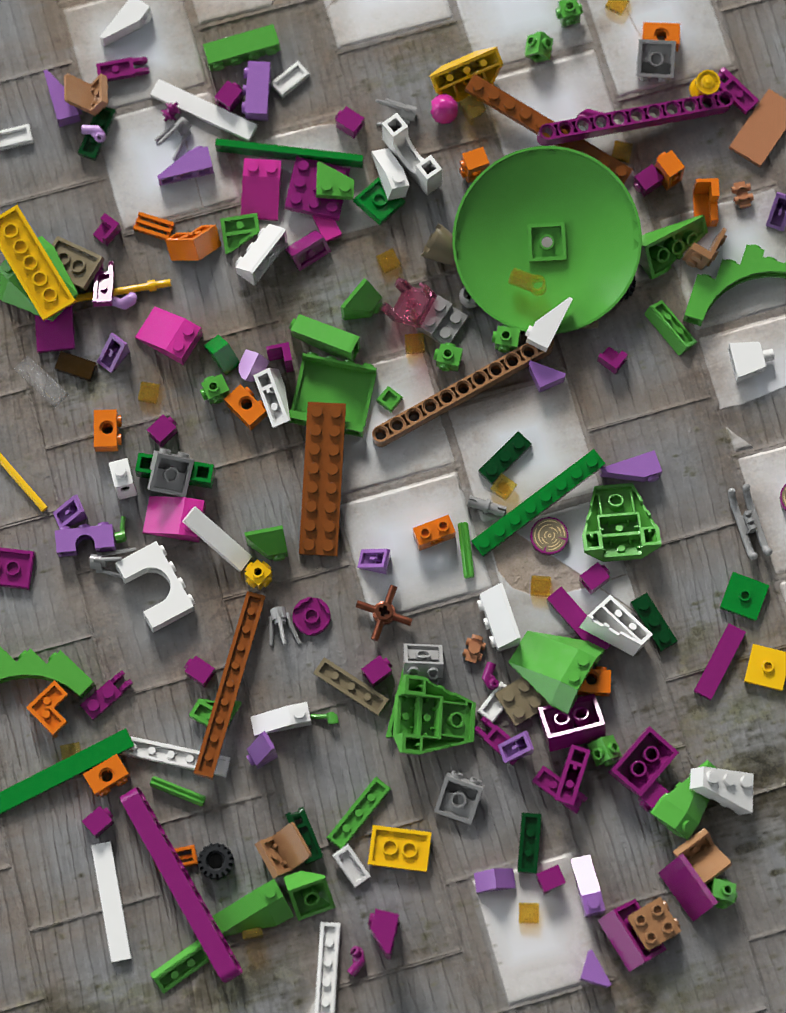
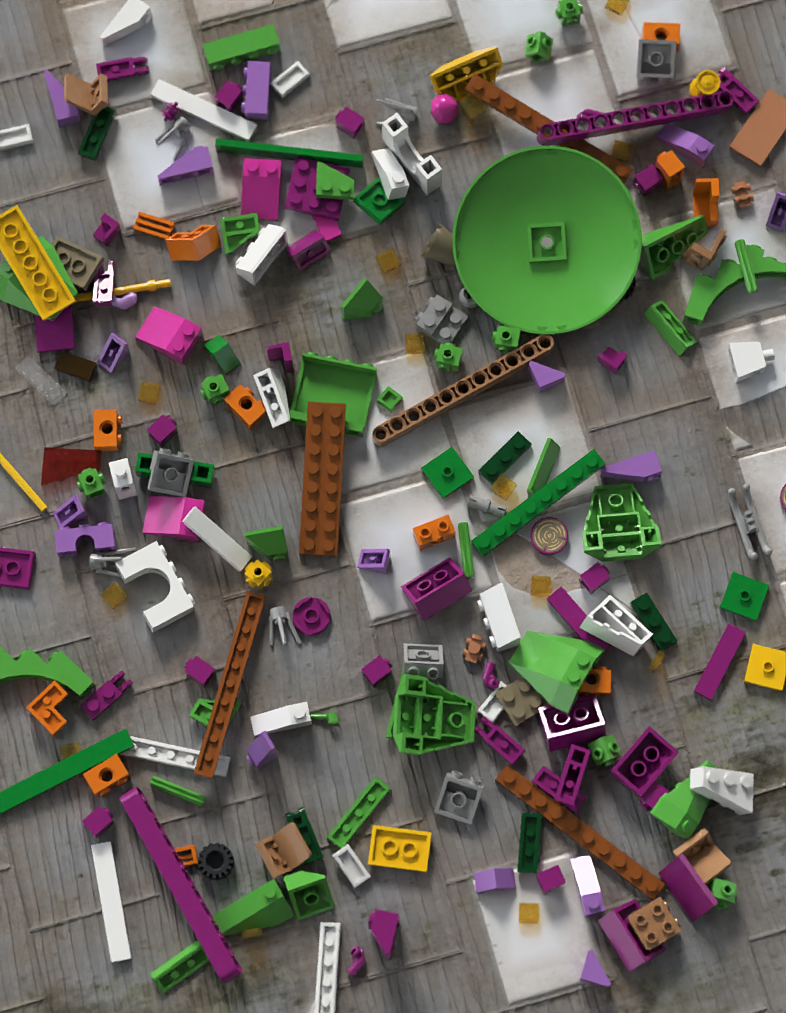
lavender arm [81,125,106,143] -> none
bright green hand [114,516,126,543] -> none
lavender brick [239,349,270,382] -> none
bright green slope [289,314,360,361] -> none
dark tan plate [313,657,389,716] -> none
copper bar [356,585,413,641] -> none
clear pink panel [381,278,437,328] -> none
orange brick [459,147,490,183] -> none
medium lavender slope [498,731,534,763] -> none
clear yellow piece [508,267,547,296] -> none
white slope [525,297,573,352] -> none
none -> clear red wing [41,447,102,486]
none -> bright green brick [77,468,106,500]
none -> clear yellow tile [101,582,128,610]
none -> magenta slope [401,557,473,621]
none -> green plate [421,447,474,499]
none -> dark orange plate [495,764,665,900]
none -> bright green slope [527,438,560,495]
none -> clear yellow tile [647,650,665,673]
none -> medium lavender slope [656,124,714,168]
none -> bright green axle [734,239,758,293]

